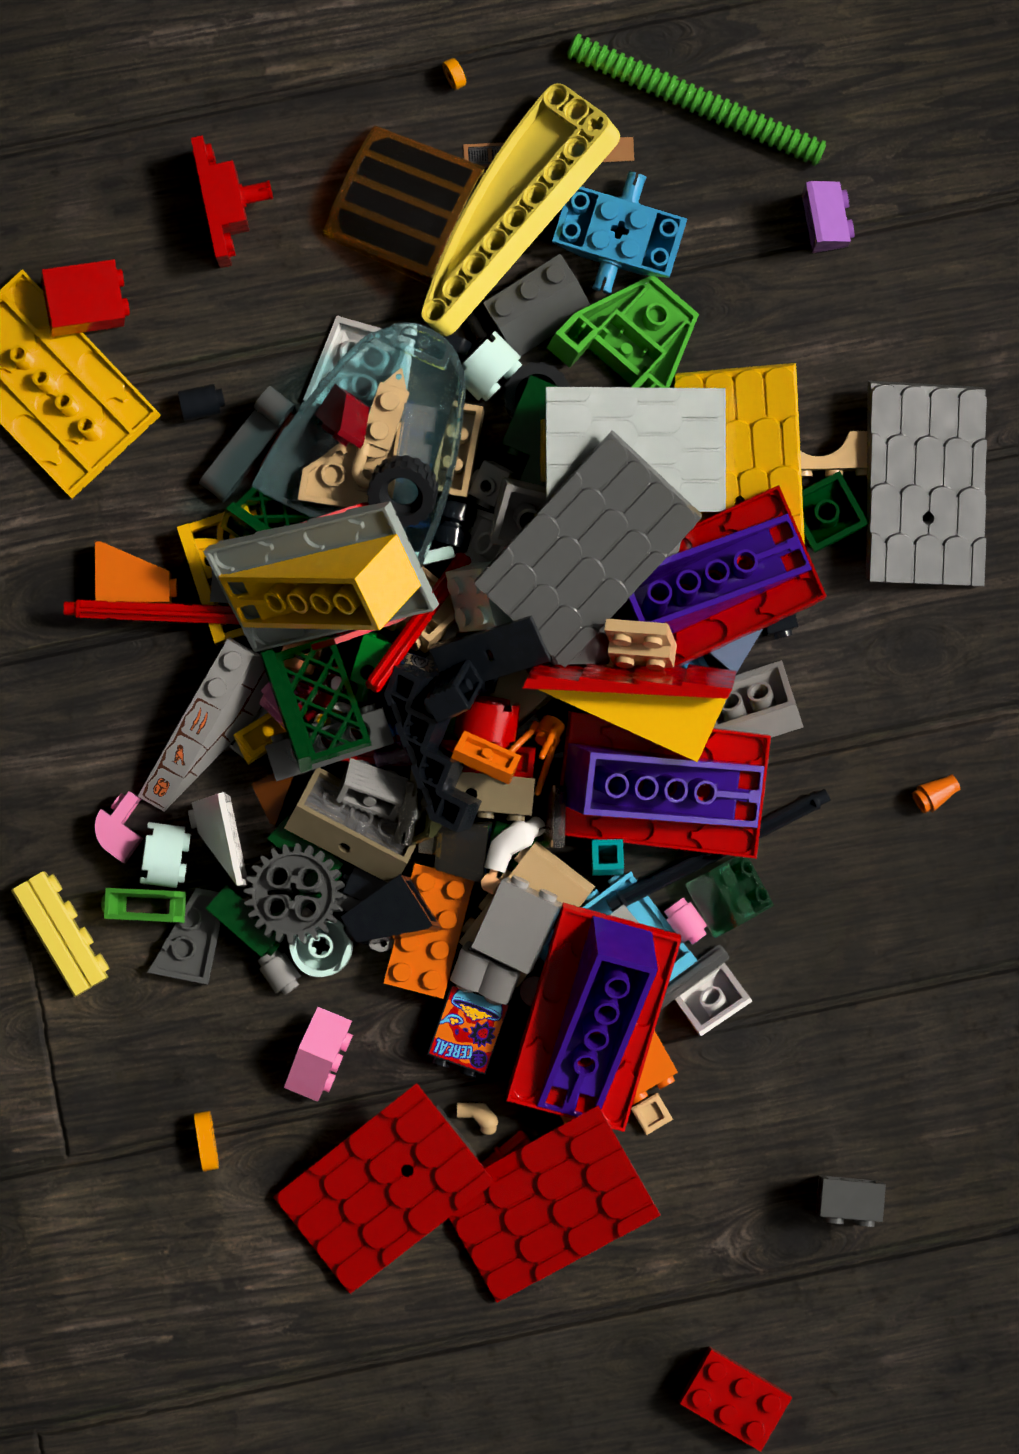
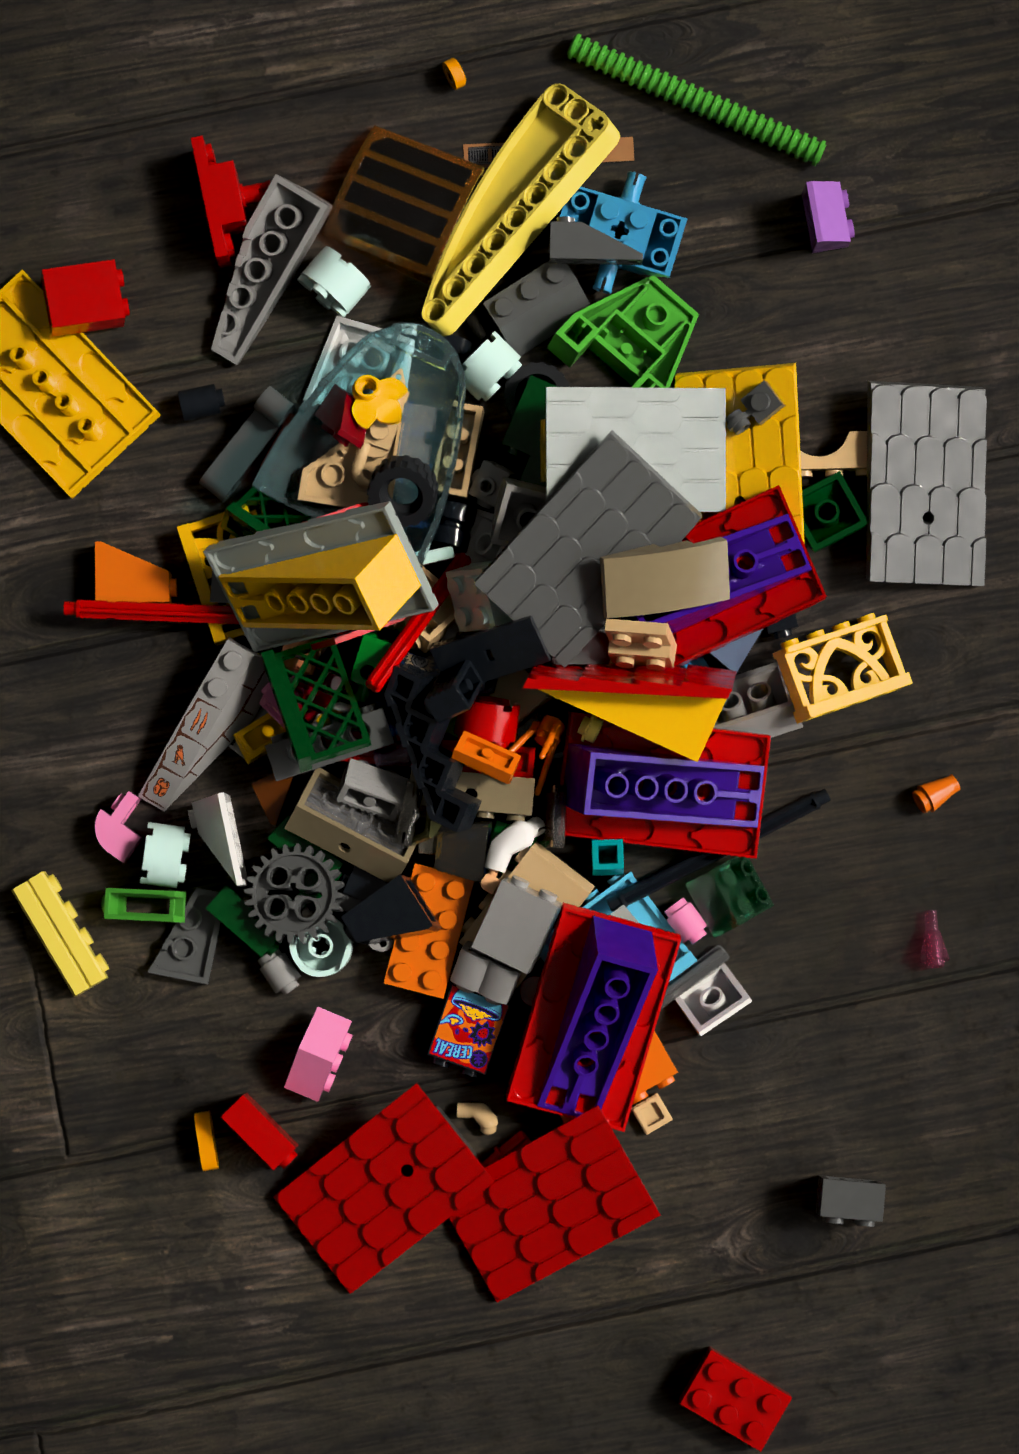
none -> light grey wedge [211,174,334,365]
none -> red brick [221,1093,299,1170]
none -> light aqua brick [297,246,371,318]
none -> yellow plate [352,375,408,429]
none -> dark grey slope [549,216,643,265]
none -> light yellow plate [577,714,604,743]
none -> dark tan slope [600,537,730,618]
none -> dark grey plate [726,381,785,435]
none -> yellow fence [773,613,913,724]
none -> clear pink cone [919,910,950,969]

